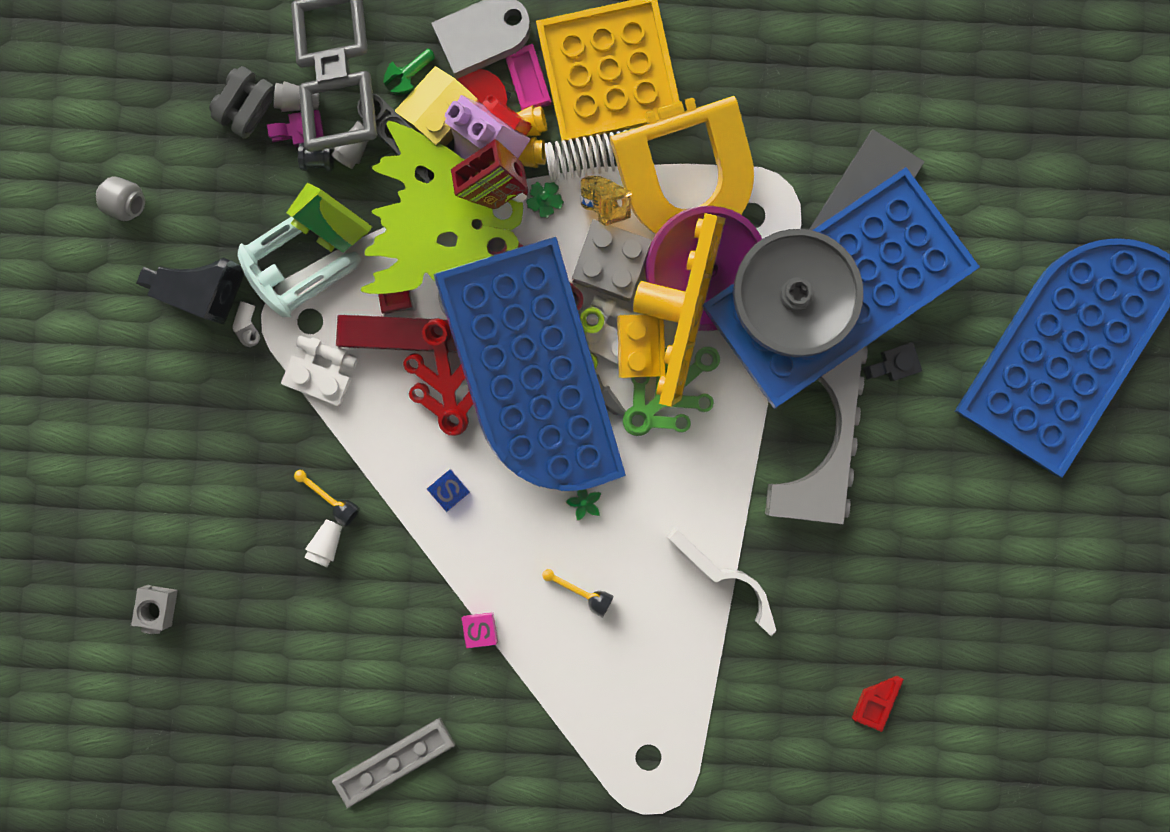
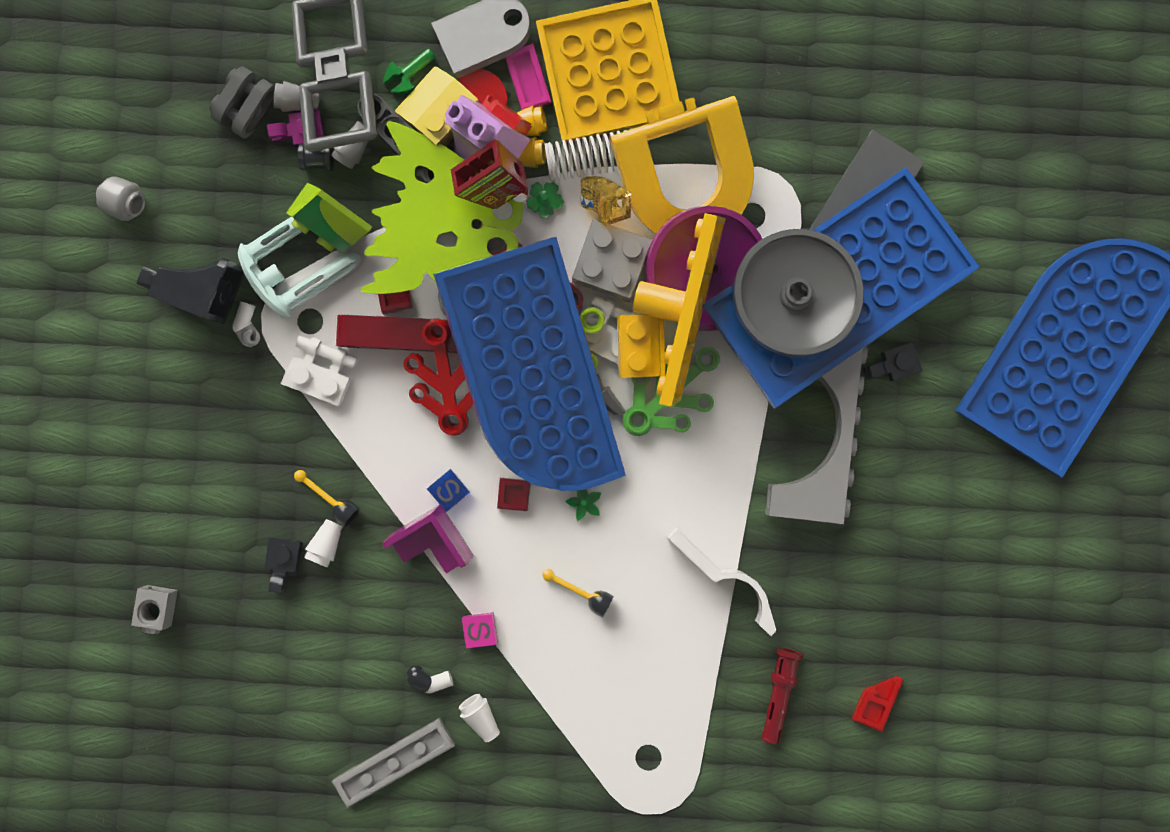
none -> black plate [264,538,302,593]
none -> magenta panel [382,504,474,573]
none -> arm [407,665,454,693]
none -> white cone [459,694,500,742]
none -> dark red tile [497,478,531,511]
none -> dark red pin [761,647,804,744]

